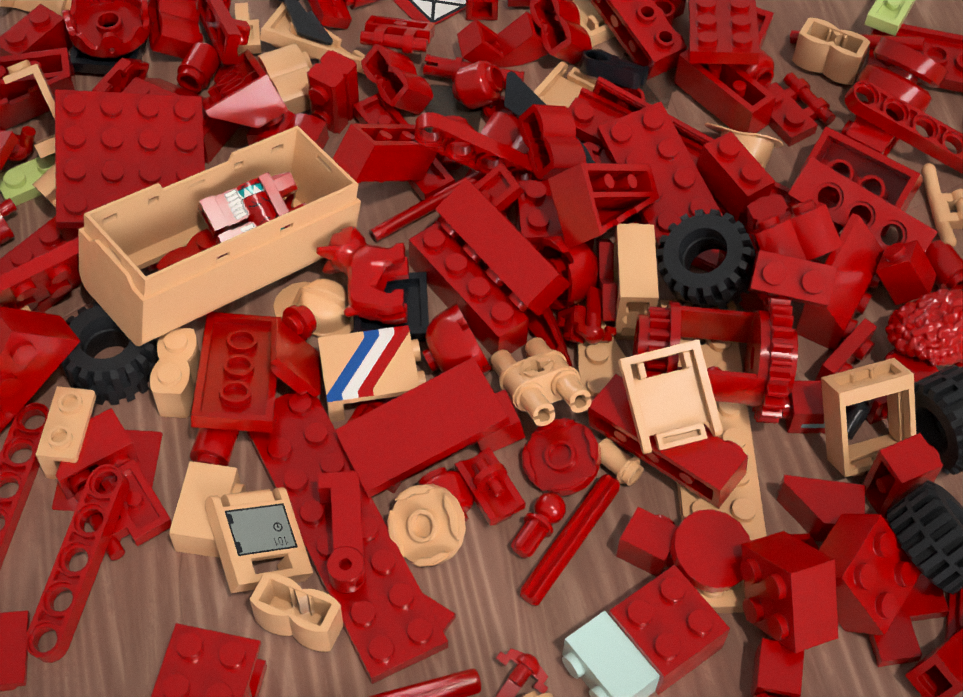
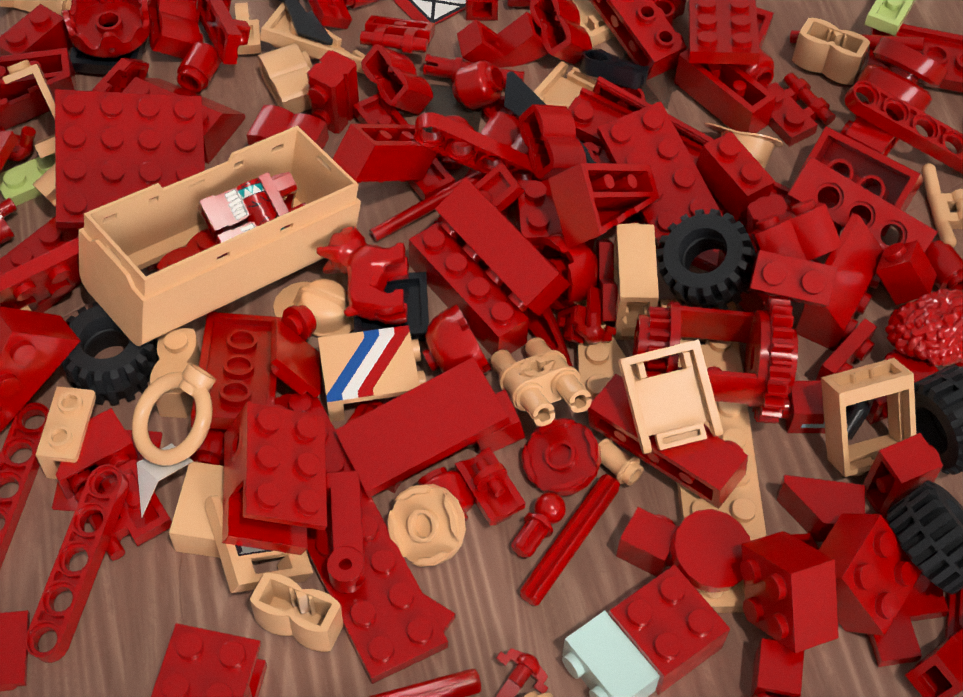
red wedge [202,49,288,128] -> none
none -> light nougat piece [132,362,216,466]
none -> white sticker [137,443,194,518]
none -> red torso [222,402,327,555]

